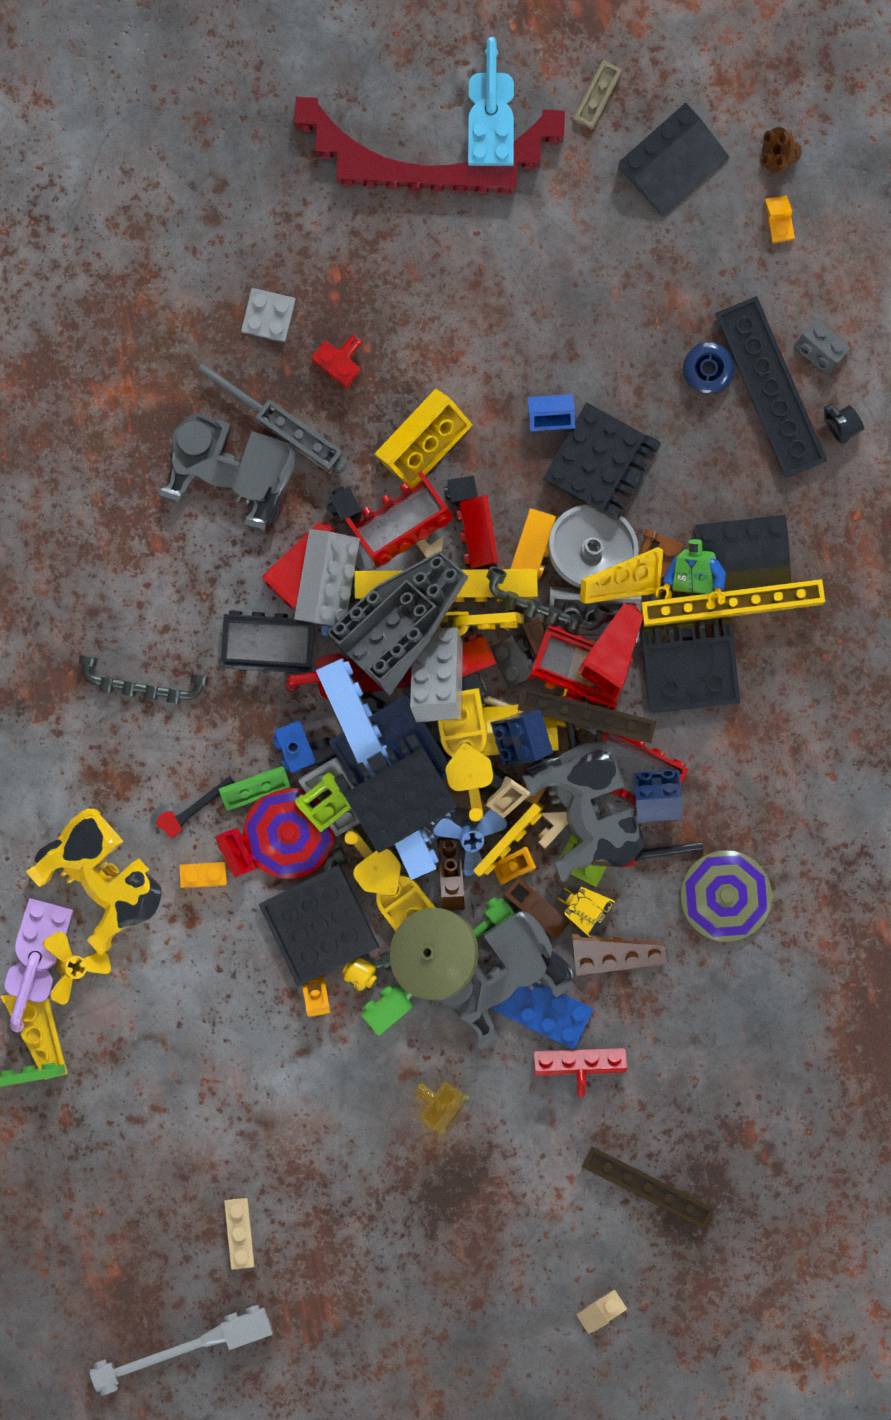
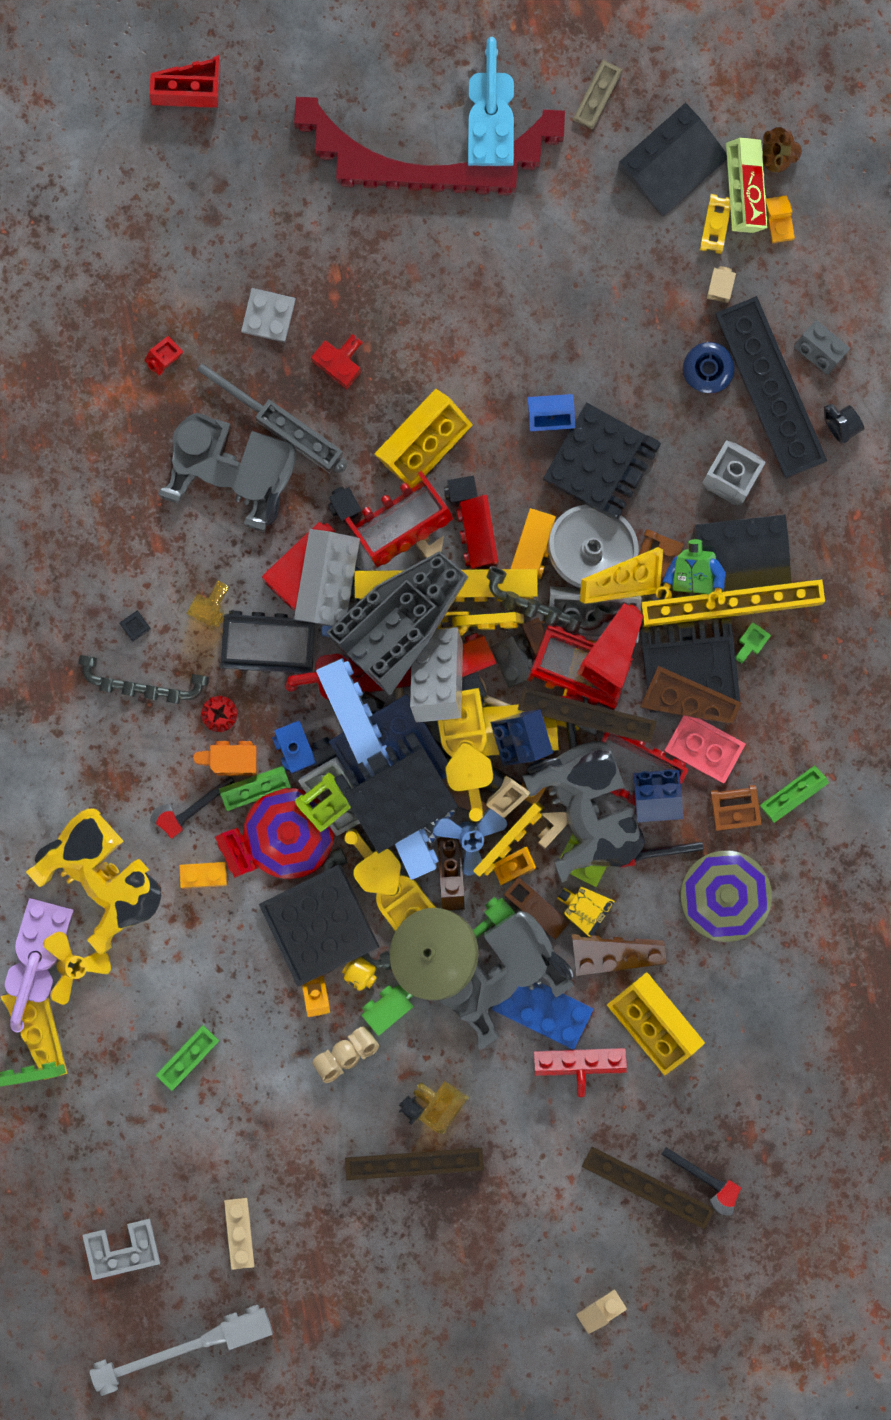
none -> light grey plate [82,1219,161,1280]
none -> black tile [119,610,151,642]
none -> red bracket [145,336,184,376]
none -> red wedge [149,55,221,108]
none -> bright green plate [156,1025,220,1091]
none -> clear yellow brick [186,580,230,631]
none -> orange hinge [193,741,258,776]
none -> red gear [201,696,238,732]
none -> tan piece [312,1026,379,1083]
none -> dark brown plate [345,1147,484,1181]
none -> black brick [398,1095,427,1125]
none -> yellow slope [607,972,705,1076]
none -> reddish brown wing [640,666,742,724]
none -> piece [661,1147,741,1216]
none -> coral plate [664,716,746,784]
none -> yellow plate [700,194,731,254]
none -> light grey slope [702,440,766,505]
none -> tan brick [707,266,736,303]
none -> dark orange plate [710,785,762,831]
none -> yellowish green brick [726,138,767,233]
none -> bright green plate [735,622,771,664]
none -> bright green plate [760,765,829,823]

